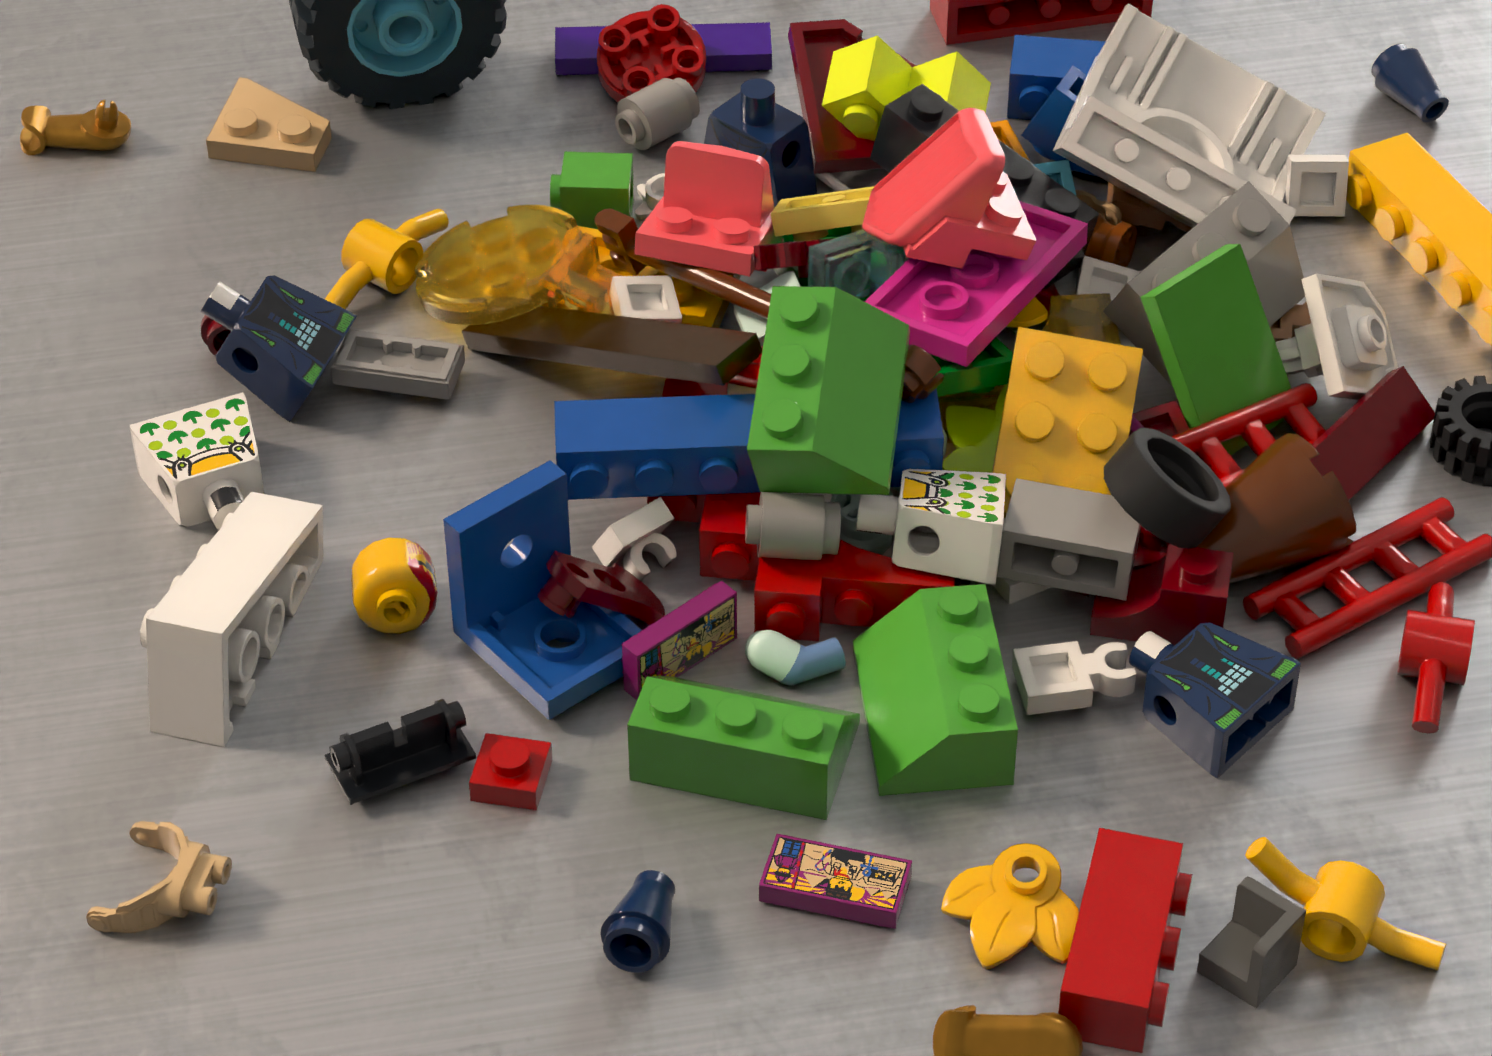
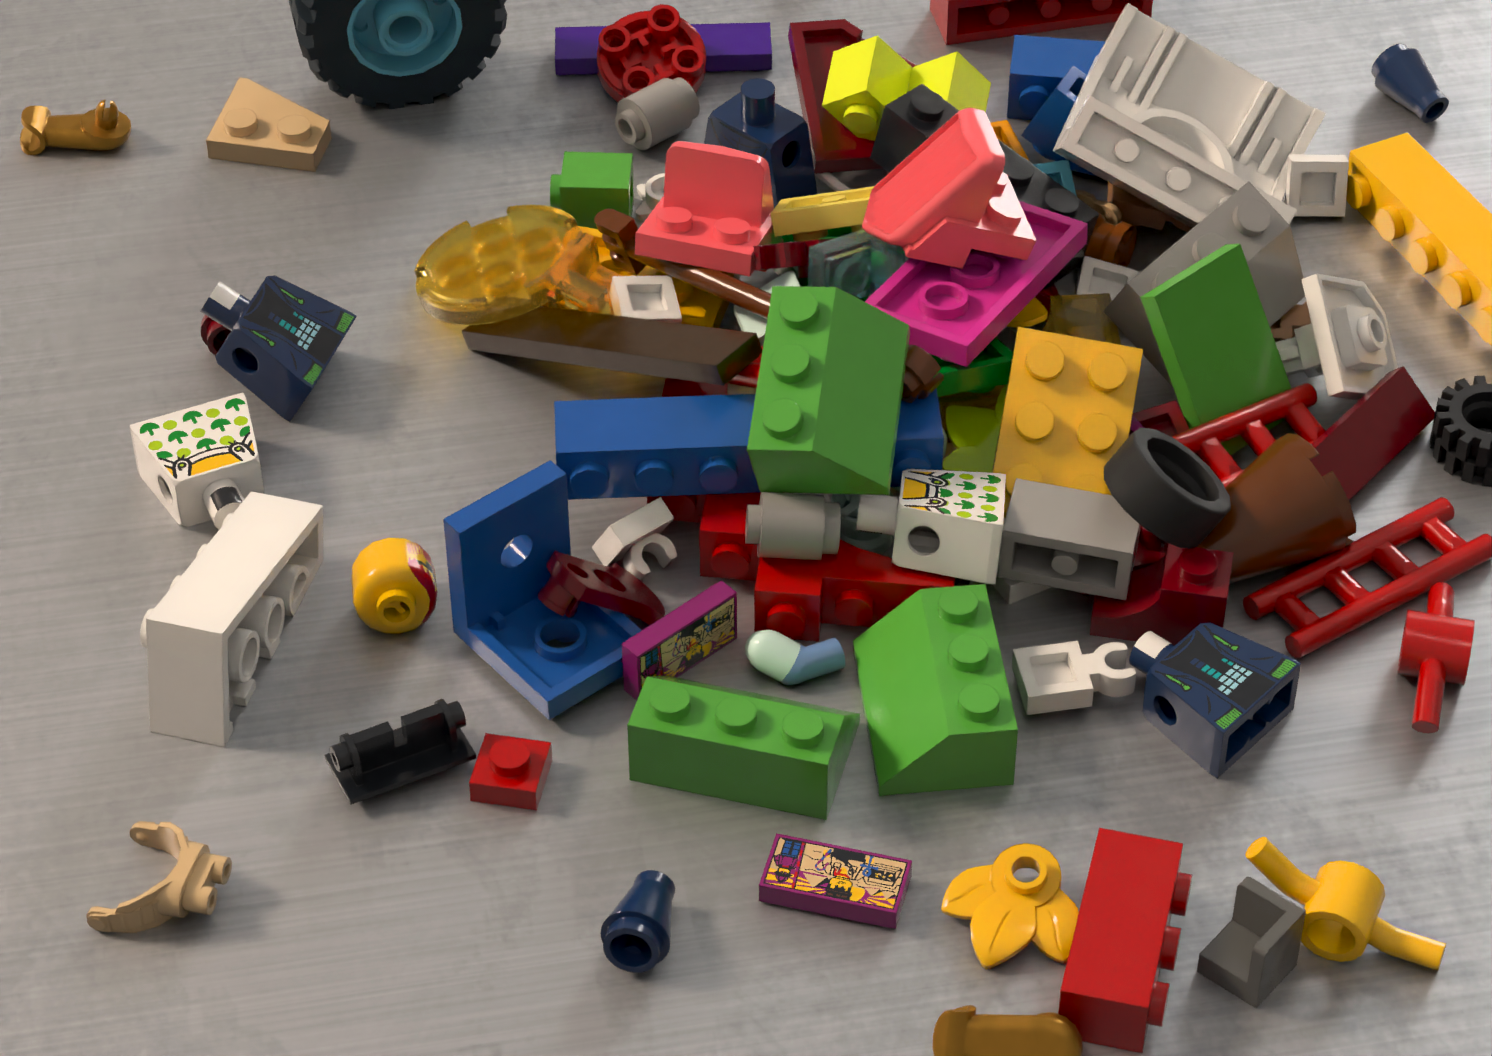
yellow piece [325,209,449,309] -> none
light grey plate [331,329,465,400] -> none

